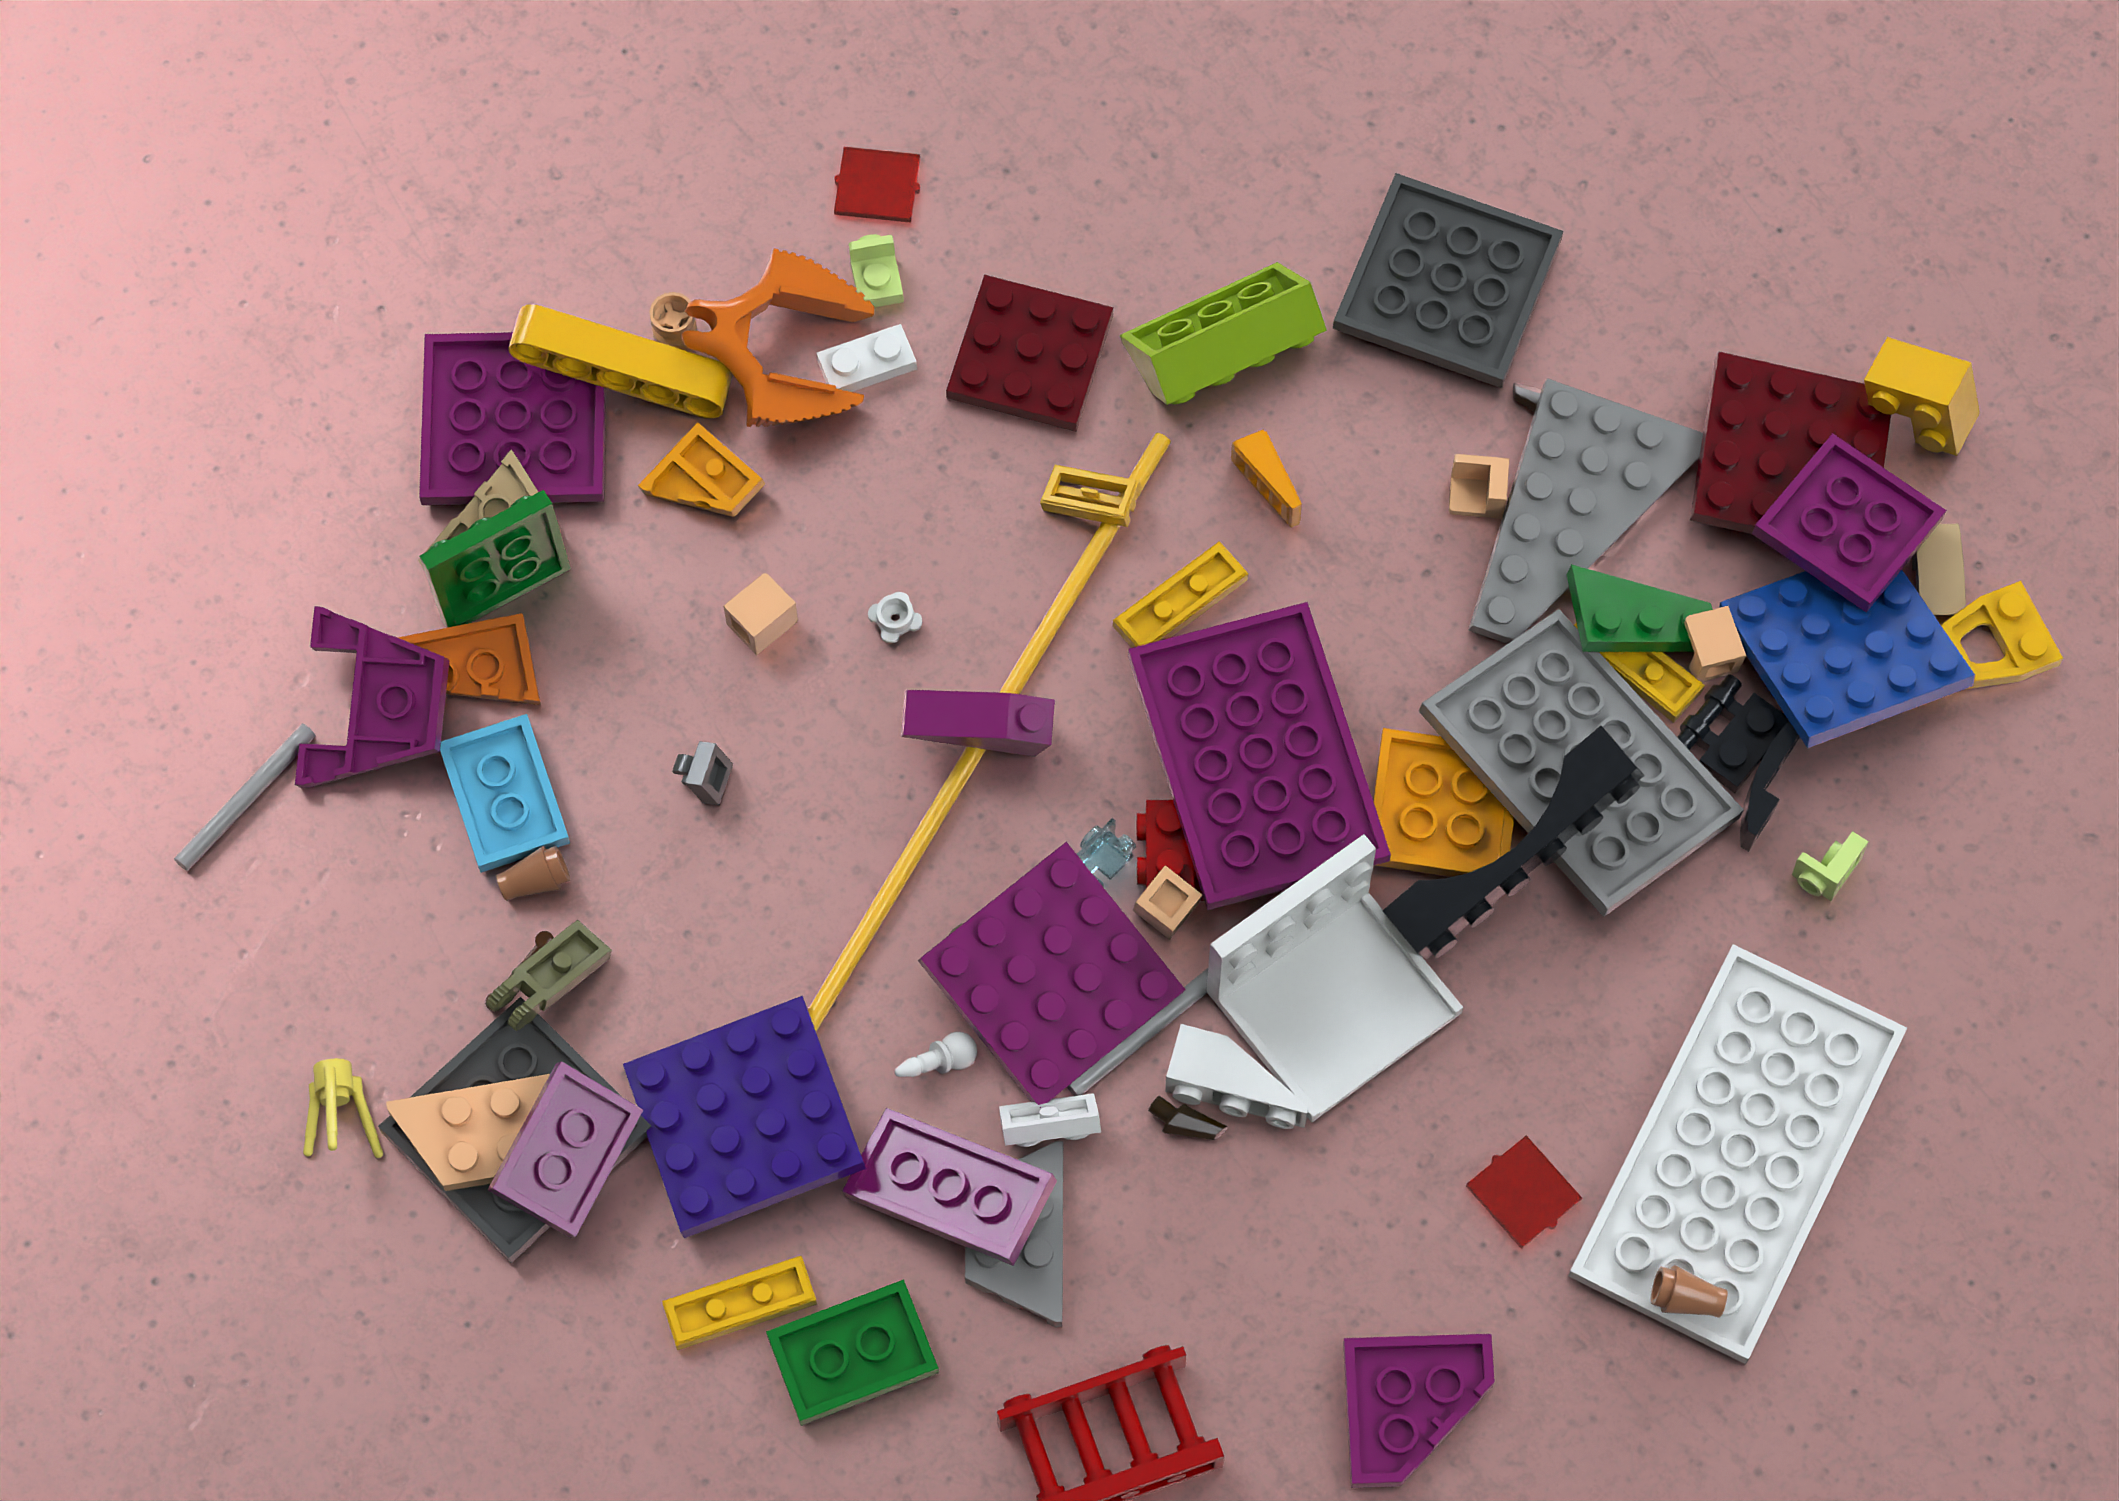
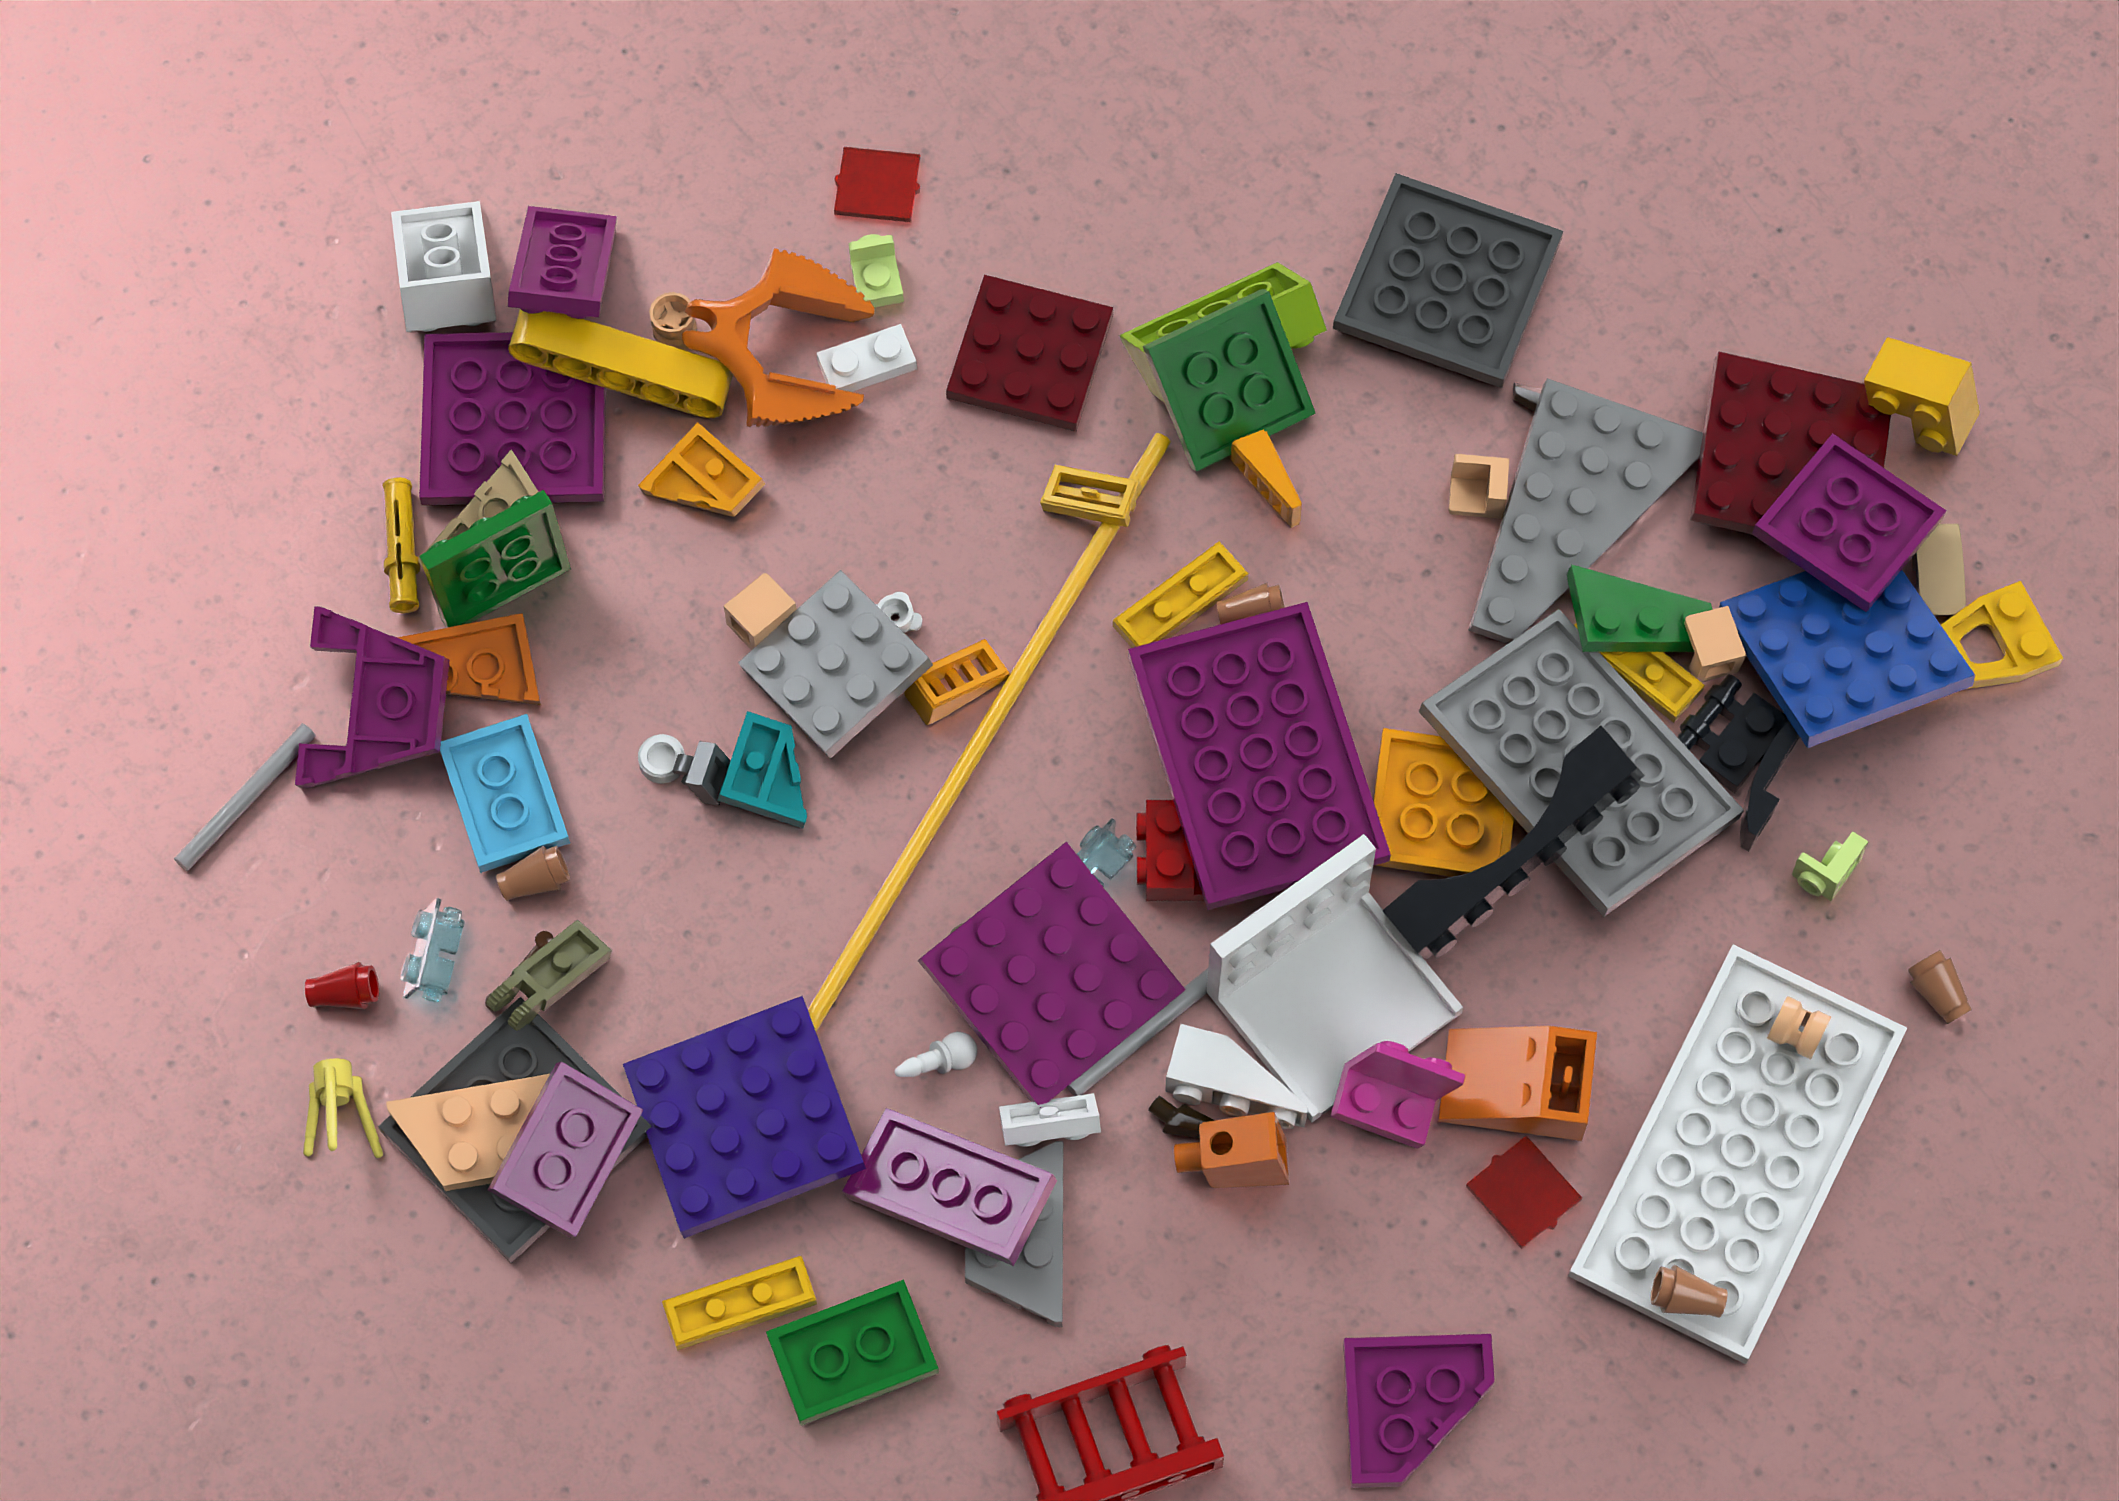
magenta slope [901,690,1055,757] -> none
light nougat panel [1133,865,1202,940] -> none
none -> red cone [305,962,379,1009]
none -> yellow pin [383,477,420,613]
none -> white slope [391,201,496,332]
none -> clear light blue hinge [400,898,465,1002]
none -> magenta plate [508,206,617,319]
none -> white tile [638,734,685,784]
none -> teal wing [717,711,807,829]
none -> light grey plate [738,570,933,759]
none -> light orange slope [904,639,1010,725]
none -> green plate [1143,289,1316,471]
none -> orange torso [1174,1112,1289,1188]
none -> nougat cone [1217,583,1285,625]
none -> dark pink bracket [1330,1041,1465,1149]
none -> orange slope [1438,1026,1597,1141]
none -> light nougat wheel [1767,996,1831,1059]
none -> nougat cone [1908,950,1972,1024]

